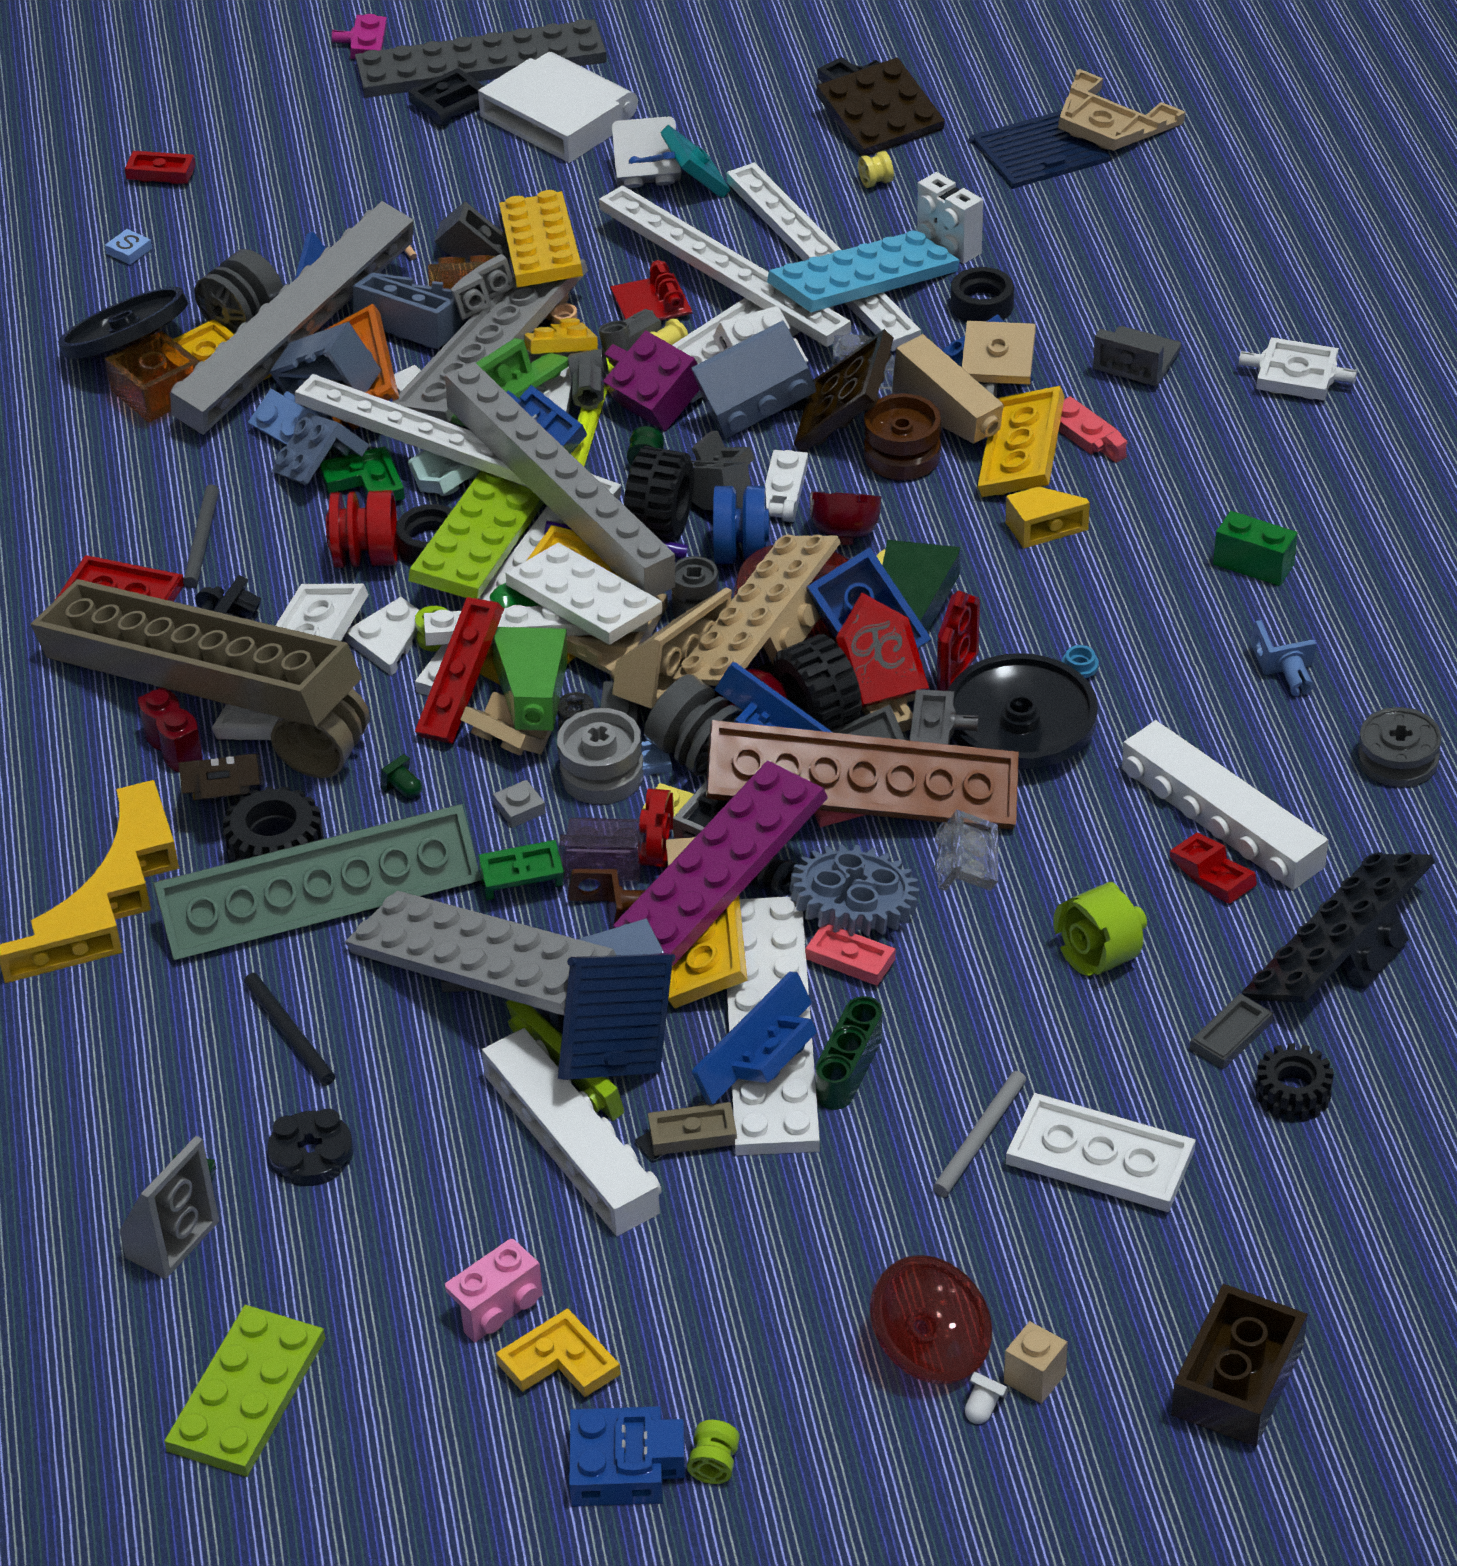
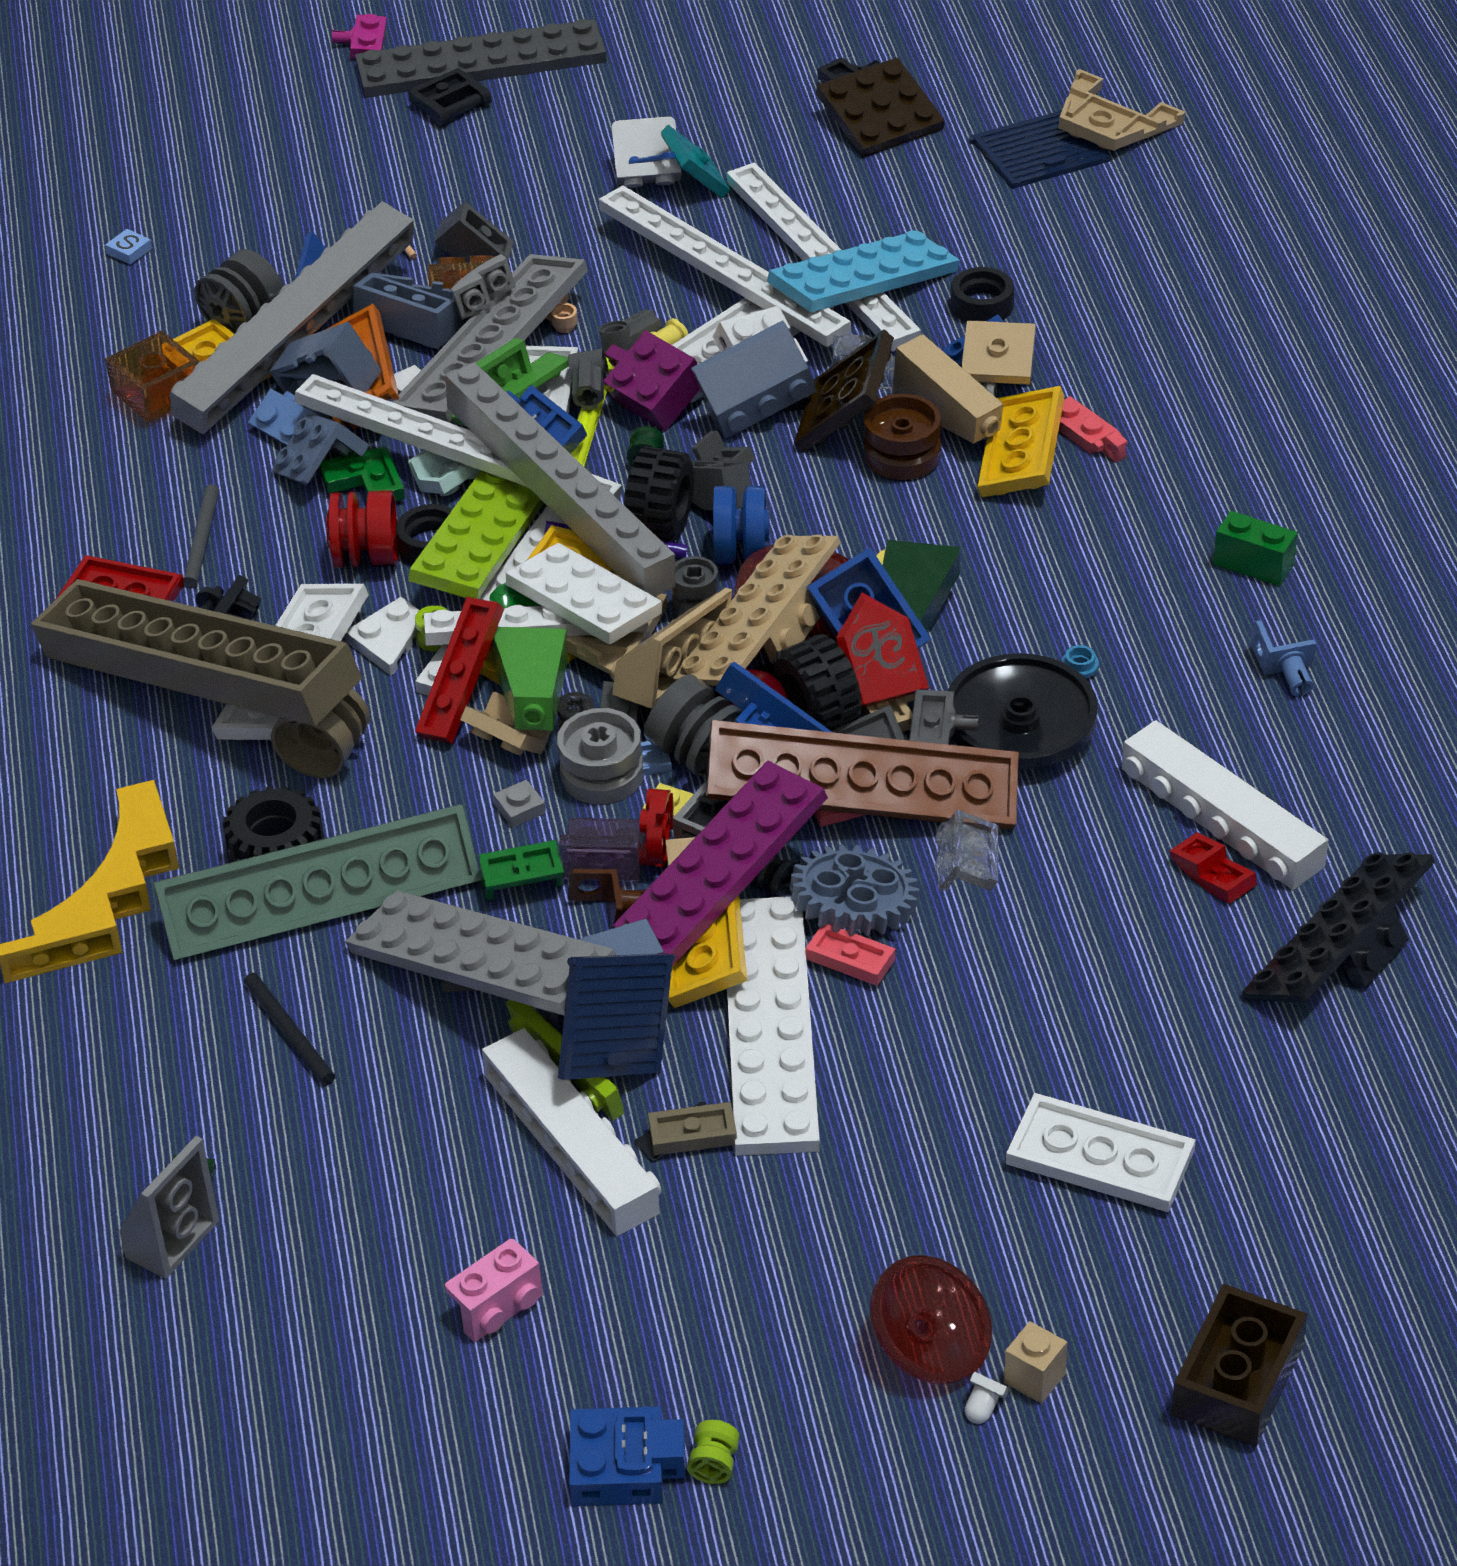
black dish [58,287,188,359] -> none
red plate [125,151,196,184] -> none
dark red brick [138,687,203,773] -> none
lime plate [164,1305,326,1477] -> none
dark brown piece [179,753,264,801] -> none
black plate [268,1109,353,1186] -> none
dark green piece [380,754,422,799] -> none
white piece [478,52,638,163] -> none
yellow plate [496,1308,621,1397] -> none
yellow plate [499,190,583,288] -> none
yellow plate [524,318,598,354] -> none
red hinge [610,260,693,320] -> none
blue bracket [692,971,817,1105] -> none
white plate [765,450,808,522] -> none
dark red cylinder [810,491,882,545] -> none
dark green beam [815,996,882,1110] -> none
light yellow wheel [858,151,894,188] -> none
white piece [917,172,983,264] -> none
light grey bar [933,1071,1026,1197] -> none
red tile [937,590,980,691] -> none
yellow slope [1005,486,1090,549] -> none
lime brick [1053,882,1147,976] -> none
dark grey bracket [1093,326,1181,386] -> none
dark grey tile [1190,993,1273,1069] -> none
white plate [1239,337,1357,400] -> none
black tyre [1255,1043,1334,1122] -> none
dark grey wheel [1358,707,1442,787] -> none

